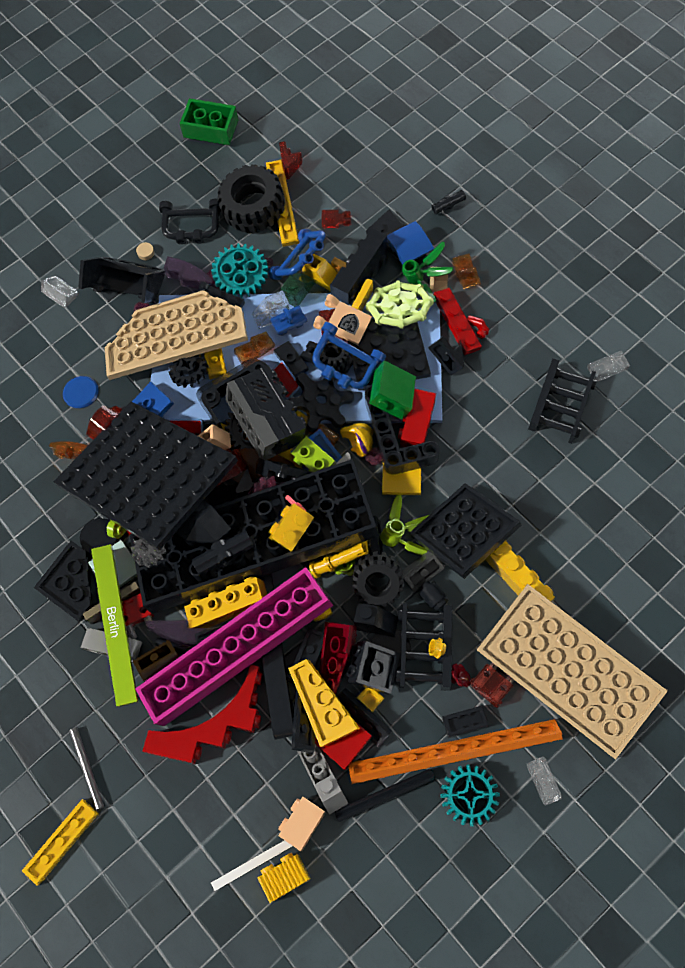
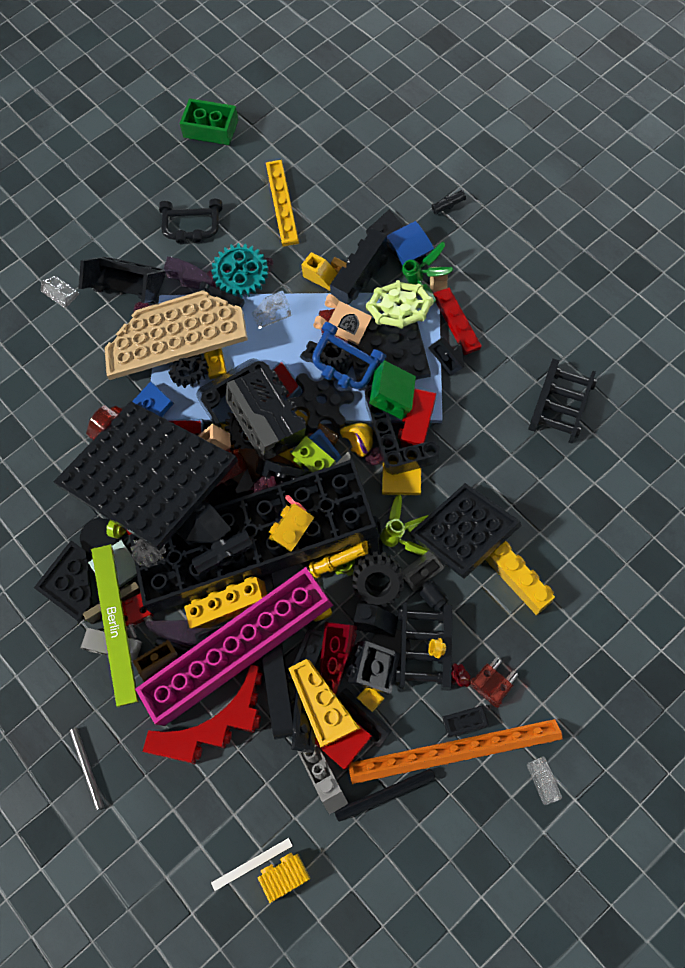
yellow tile [22,799,99,886] -> none
clear orange slope [49,441,88,459] -> none
blue piece [63,376,99,408] -> none
tan tile [136,242,155,260] -> none
black tyre [217,164,285,233] -> none
clear orange slope [234,332,275,364] -> none
blue bar [268,229,326,280] -> none
blue hips [270,305,308,336] -> none
black plate [273,341,309,378] -> none
light nougat brick [278,797,326,851] -> none
clear red slope [279,141,302,180] -> none
clear green slope [280,273,316,307] -> none
clear red plate [322,210,351,228] -> none
yellow tile [352,279,373,311] -> none
teal gear [440,764,500,827] -> none
clear orange slope [452,254,481,289] -> none
red arm [467,315,489,339] -> none
tan plate [477,584,667,760] -> none
clear plate [587,351,630,381] -> none

